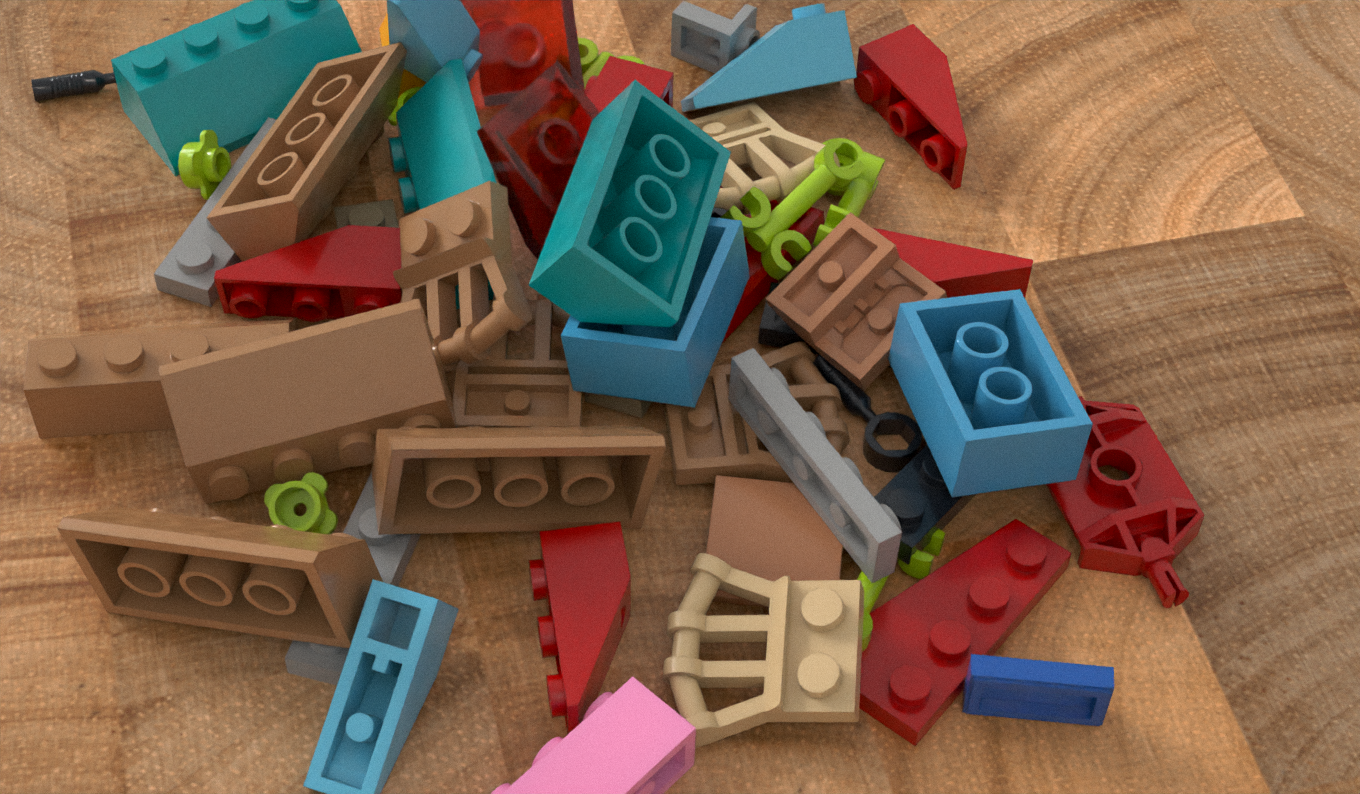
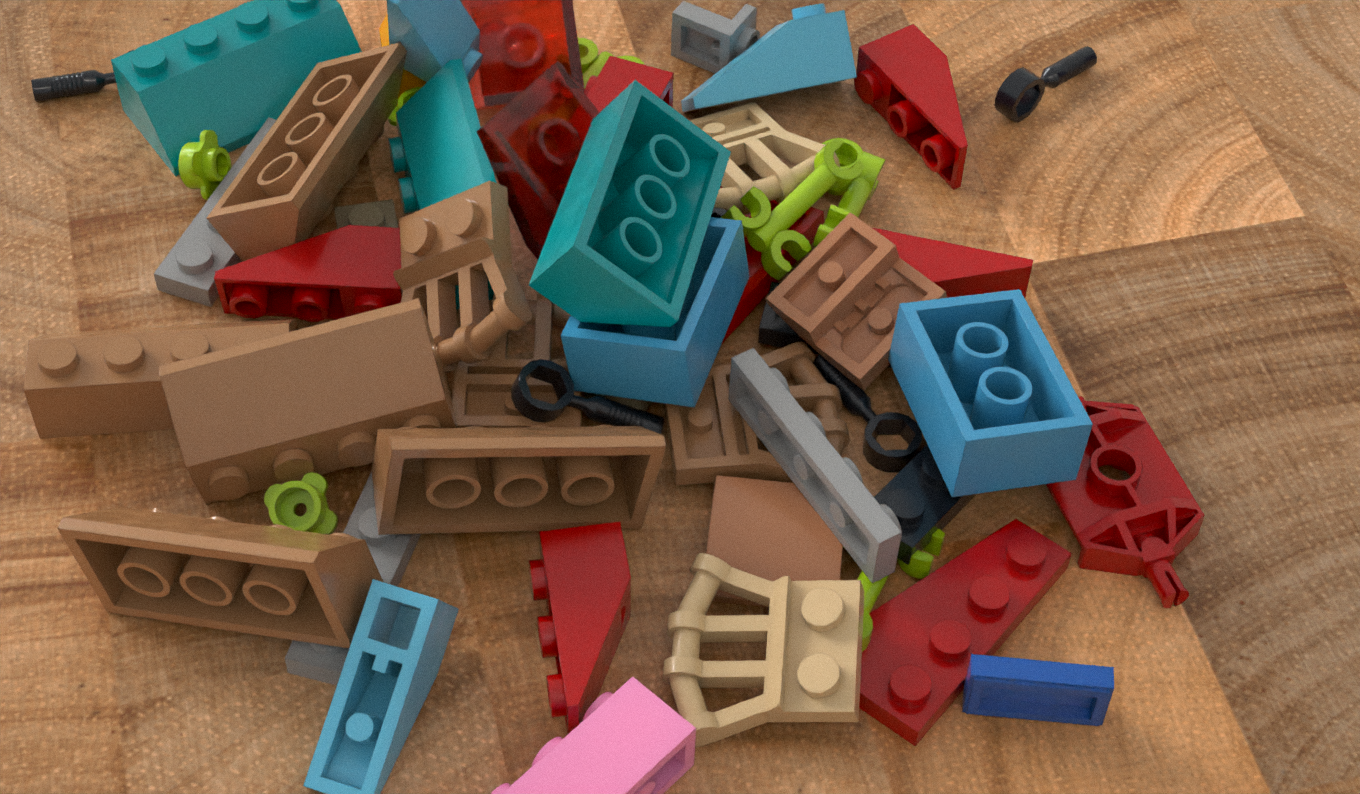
none -> black piece [511,359,664,434]
none -> black piece [994,46,1097,122]

